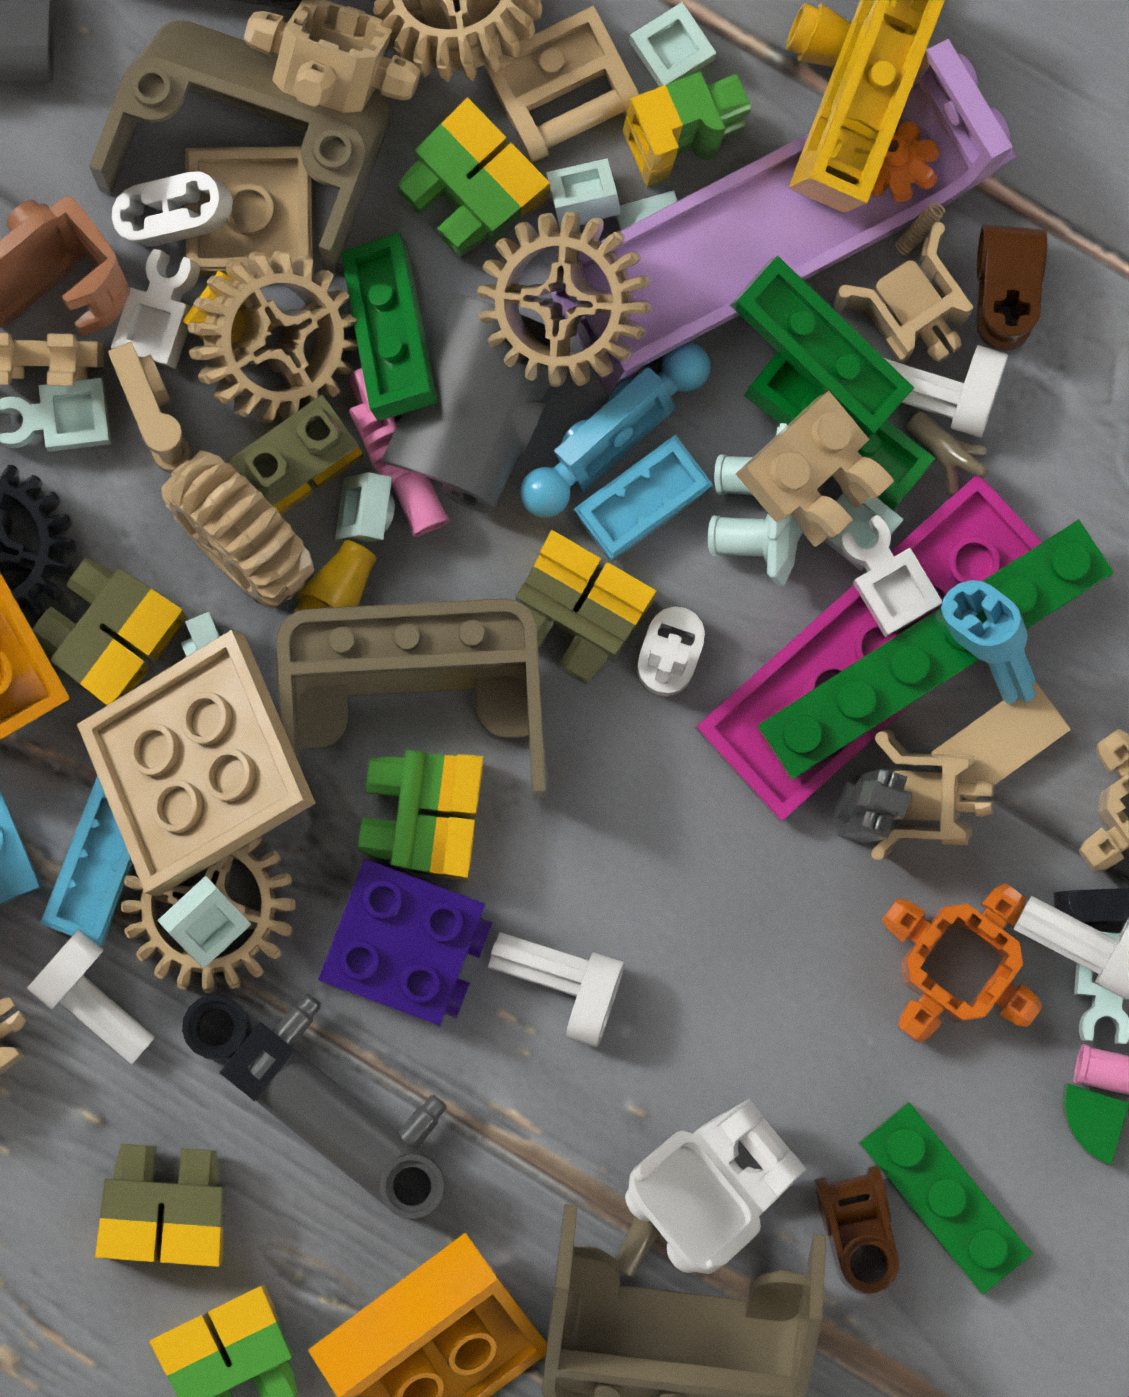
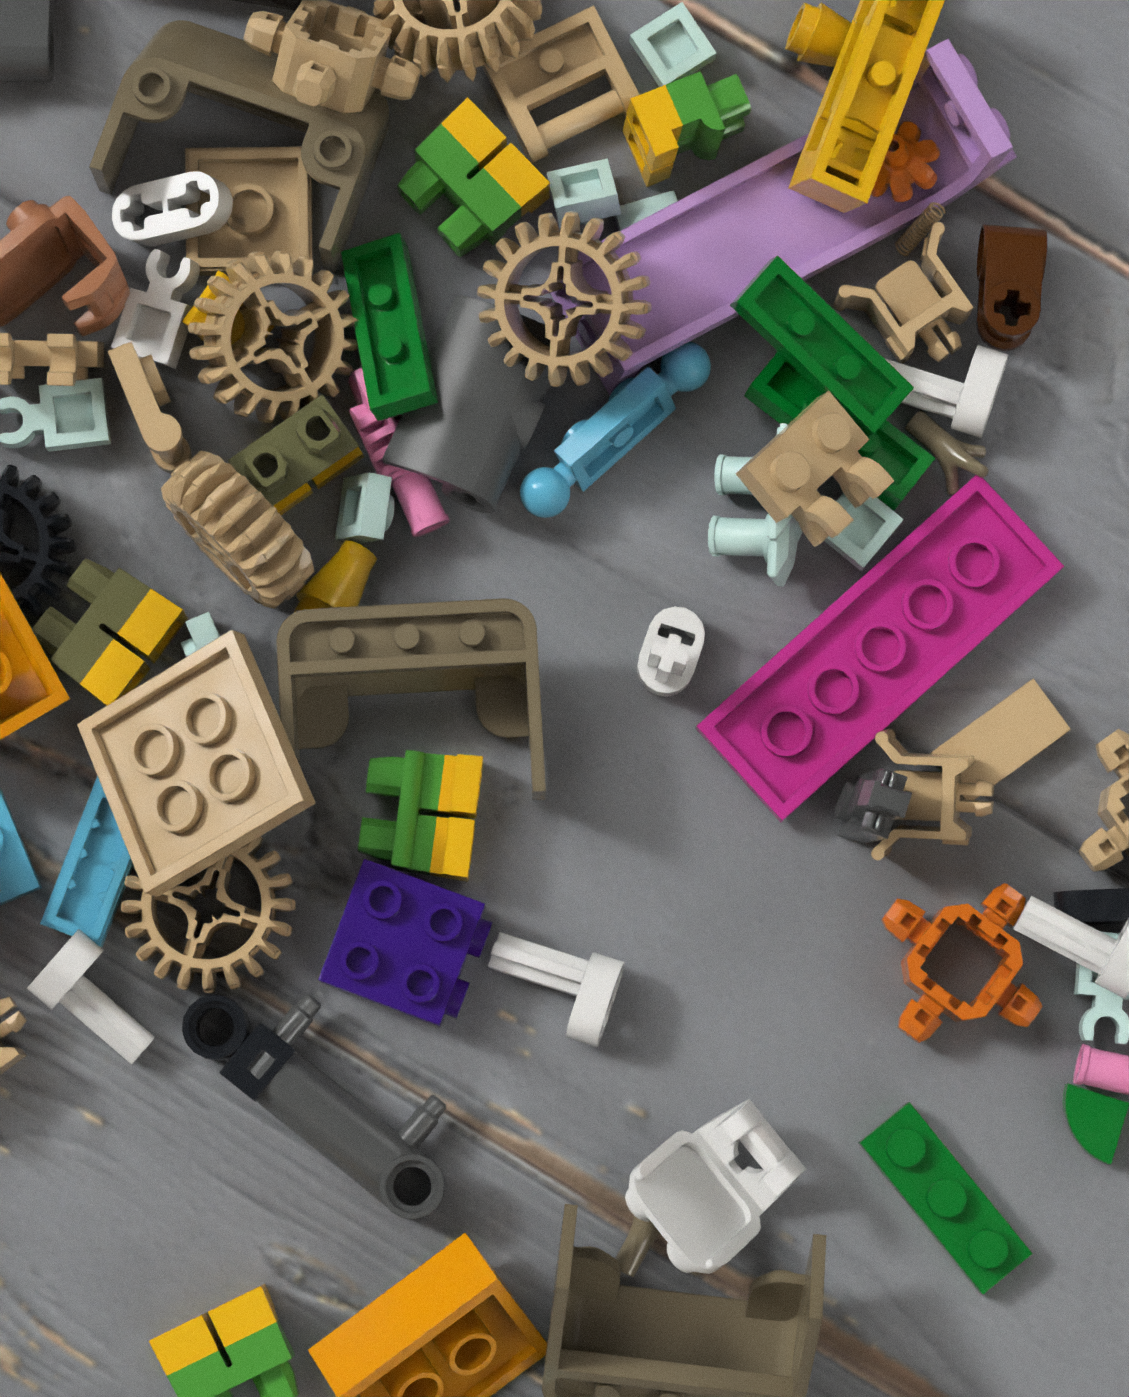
olive hips [95,1144,227,1267] -> none
light aqua plate [157,876,251,969] -> none
hips [515,530,657,685] -> none
medium azure plate [573,435,713,562] -> none
green plate [756,519,1114,781] -> none
reddish brown piece [814,1165,899,1294] -> none
white plate [840,515,943,638] -> none
medium azure piece [941,580,1036,705] -> none

